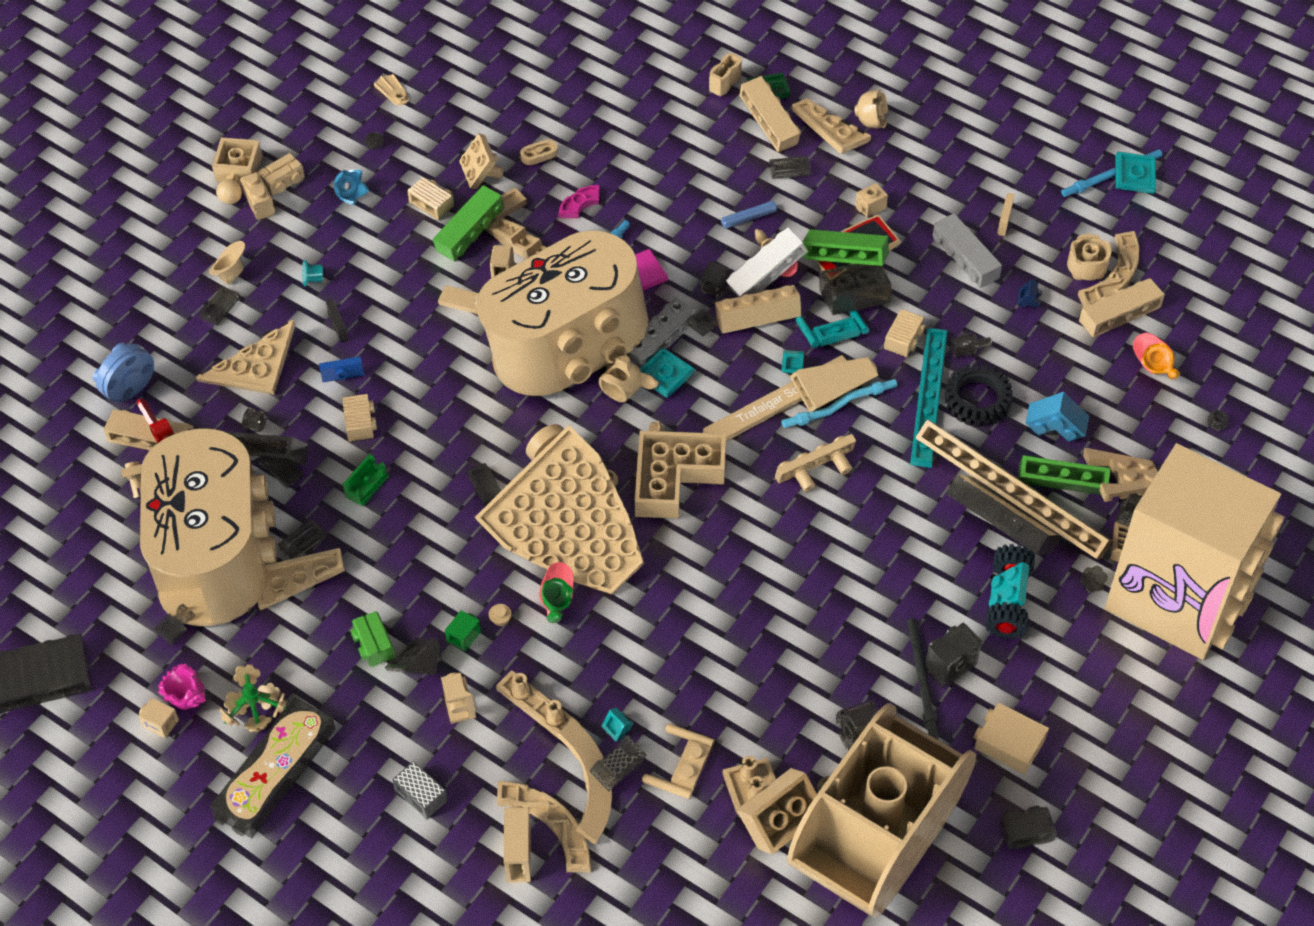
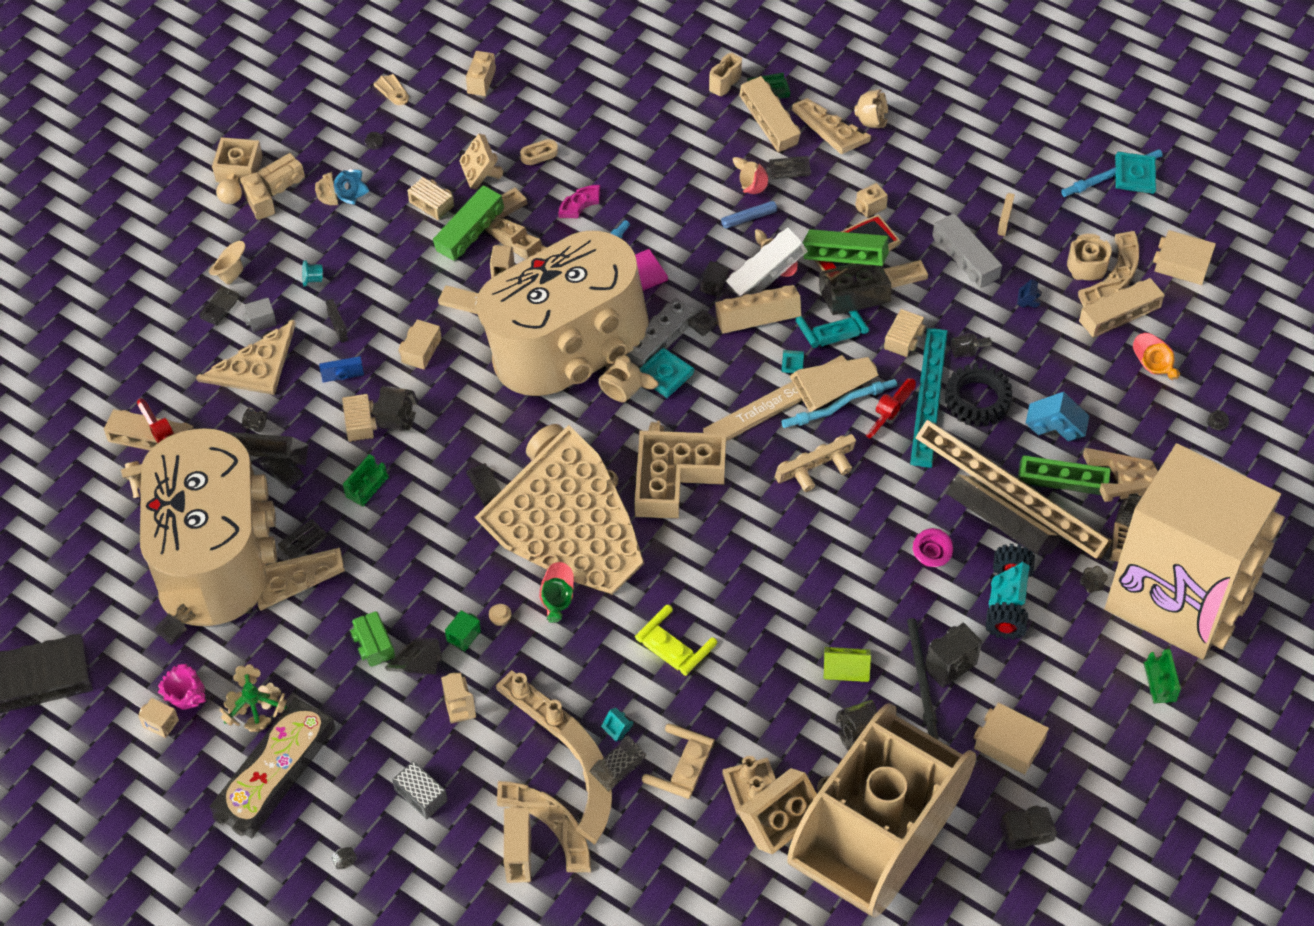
medium blue piece [93,342,154,402] -> none
none -> light grey brick [243,298,277,332]
none -> tan tile [315,172,338,205]
none -> clear smoke tile [331,847,357,869]
none -> clear smoke brick [373,386,417,432]
none -> tan brick [399,320,441,369]
none -> tan brick [466,51,496,96]
none -> neon yellow plate [635,605,718,676]
none -> hair [733,157,768,194]
none -> lime panel [823,647,871,682]
none -> red piece [866,378,916,439]
none -> tan tile [883,260,928,288]
none -> dark pink hat [912,528,953,567]
none -> green hinge [1143,649,1181,704]
none -> tan brick [1153,230,1216,285]

